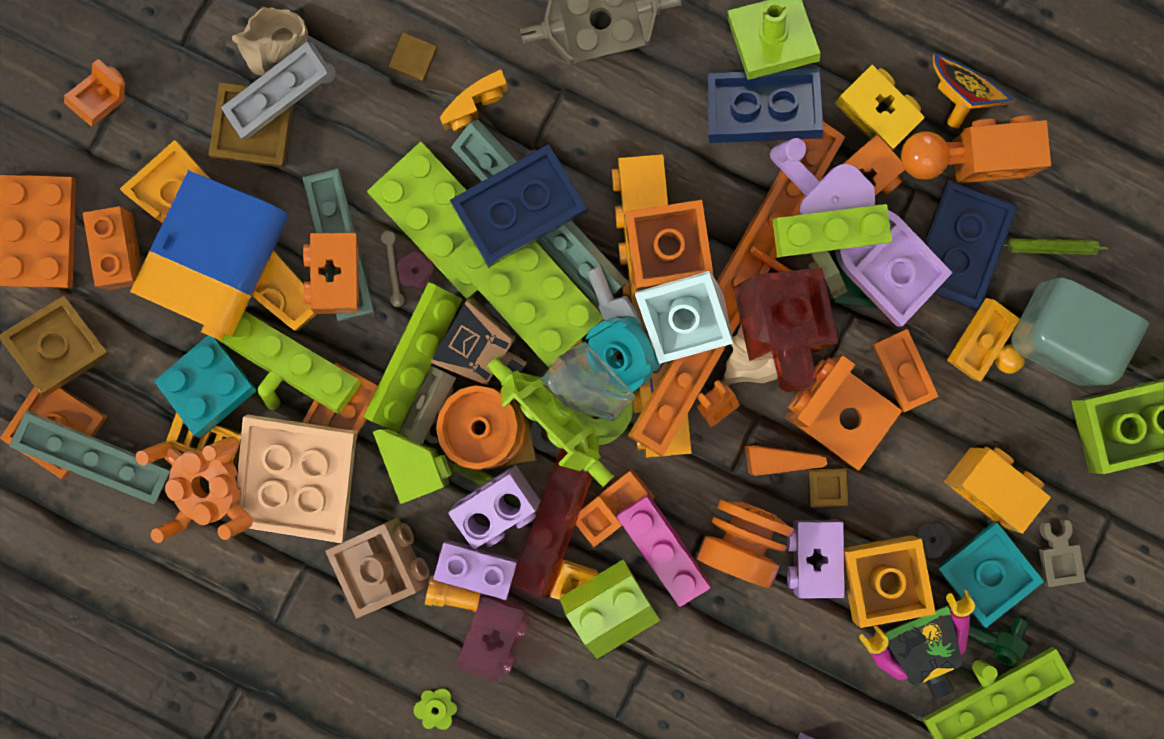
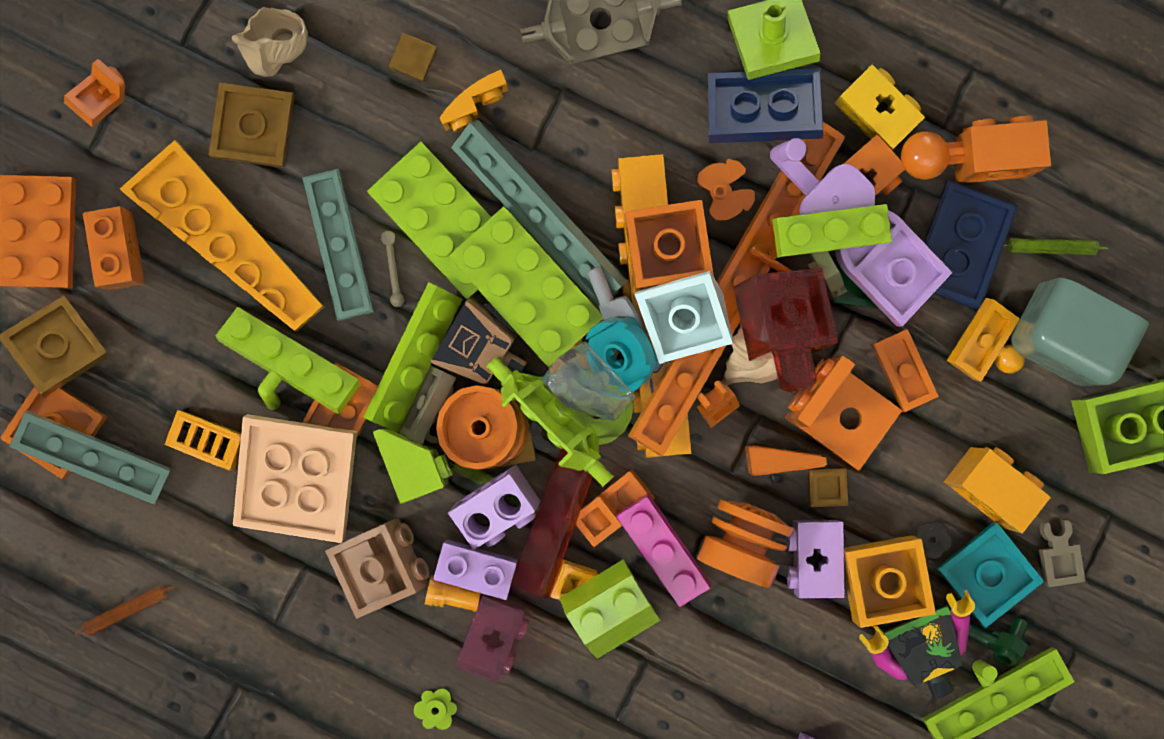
blue door [130,170,290,341] -> none
orange plate [136,437,253,543] -> none
teal plate [154,335,257,438] -> none
light grey piece [221,42,336,139] -> none
orange brick [303,233,359,314] -> none
clear pink plate [397,252,434,288] -> none
dark blue plate [450,144,587,268] -> none
shield [933,53,1014,129] -> none
none -> orange piece [74,585,174,636]
none -> orange piece [697,159,755,221]

